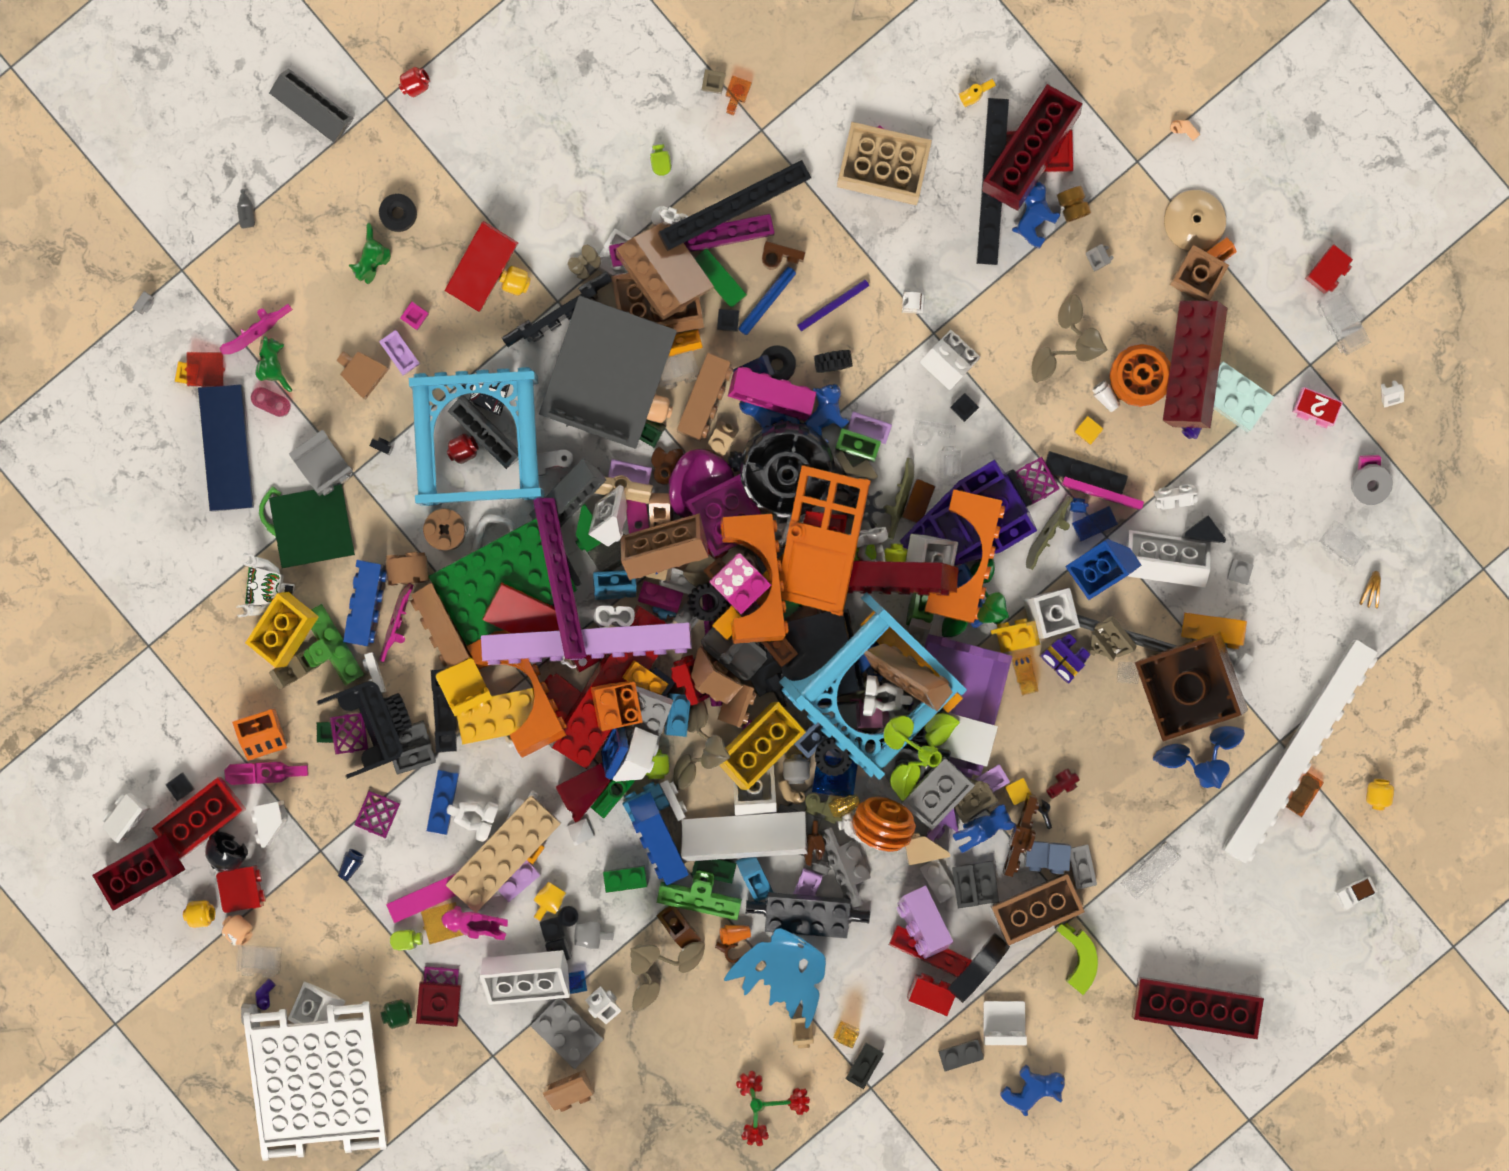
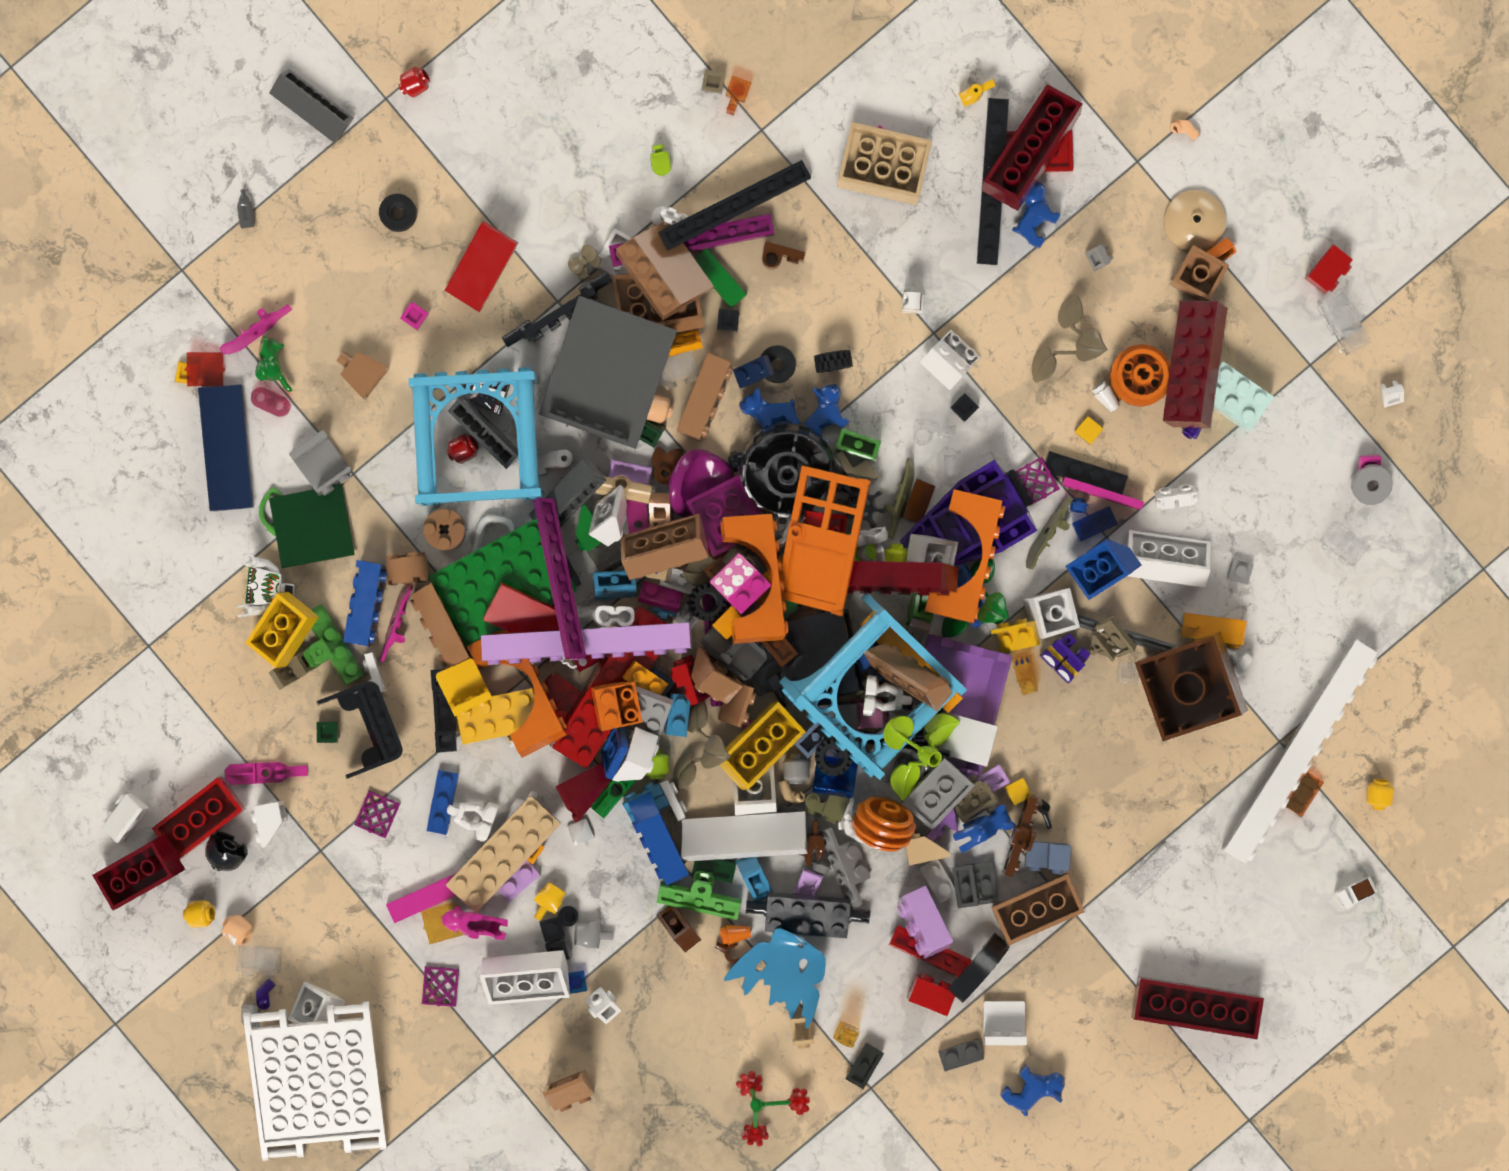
light grey plate [132,291,154,315] -> none
black plate [165,772,195,801] -> none
red bracket [216,865,266,913] -> none
orange slope [232,709,288,761] -> none
magenta window [330,713,368,755] -> none
dark blue cone [338,849,364,881] -> none
green animal [349,223,391,284] -> none
black plate [369,437,393,456] -> none
lavender plate [379,330,420,376] -> none
dark green head [380,999,413,1029] -> none
black tyre [384,693,412,733] -> none
lime arm [390,930,423,951] -> none
dark grey slope [392,720,436,775] -> none
dark red tile [416,981,461,1027] -> none
yellow head [499,266,531,296] -> none
light grey plate [530,998,604,1069] -> none
green brick [603,865,648,893] -> none
dark tan plant [630,942,705,1012] -> none
tan bracket [705,421,738,458] -> none
dark pink brick [728,367,816,421] -> none
blue axle [738,267,796,335] -> none
dark purple bar [797,280,869,332] -> none
clear yellow cone [828,794,860,818] -> none
lavender plate [847,411,892,444] -> none
dark red plate [1046,768,1080,799] -> none
lime arch [1054,922,1098,995] -> none
pearl gold wheel [1056,186,1091,222] -> none
light grey plate [1070,844,1097,890] -> none
blue plant [1153,726,1245,789] -> none
black slope [1182,515,1226,544] -> none
brick [1292,387,1343,428] -> none
pearl gold piece [1359,571,1381,609] -> none

